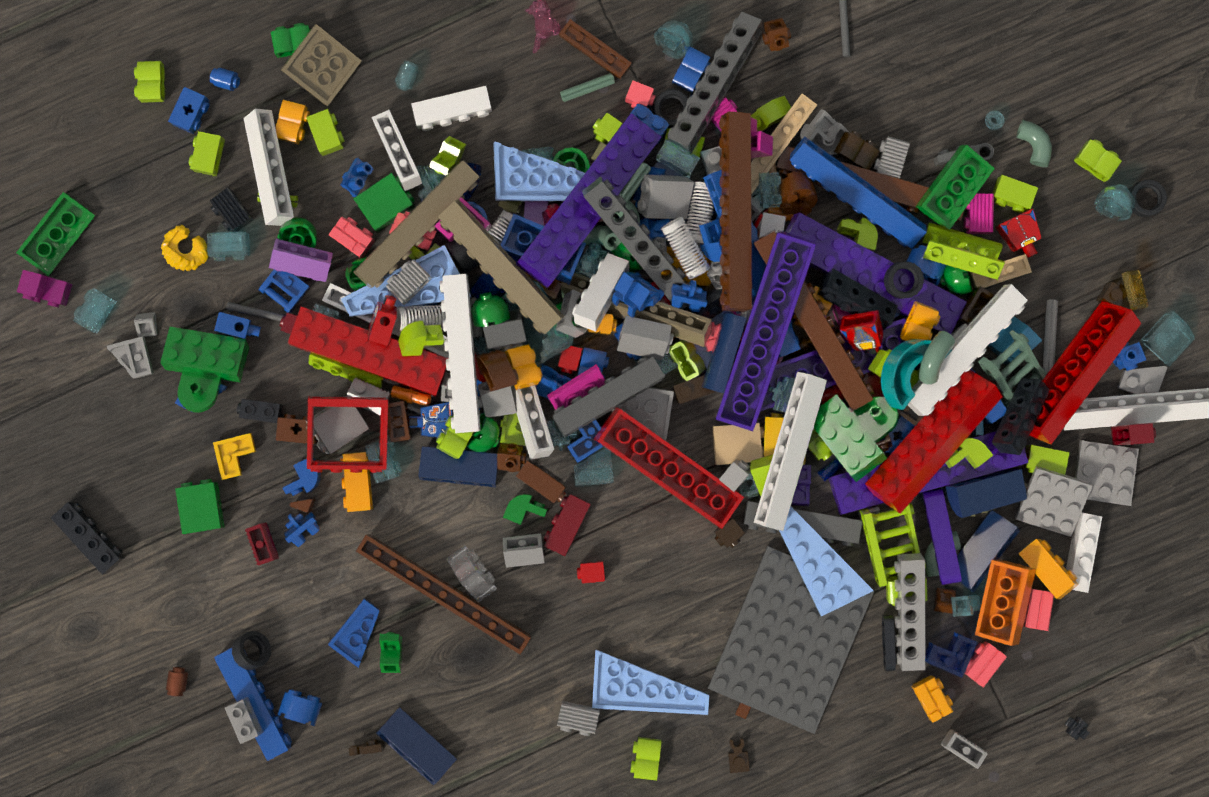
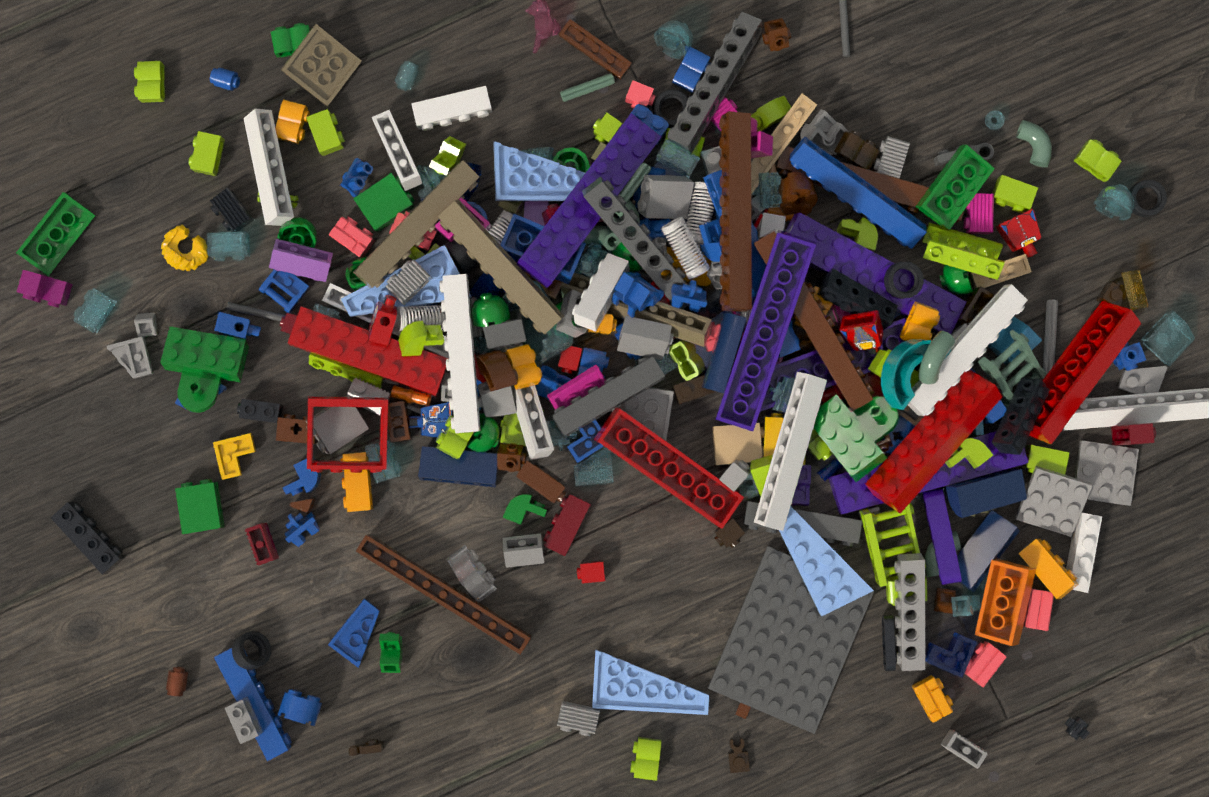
blue brick [168,87,209,134] -> none
dark blue brick [376,707,457,785] -> none
blue brick [906,245,947,286] -> none

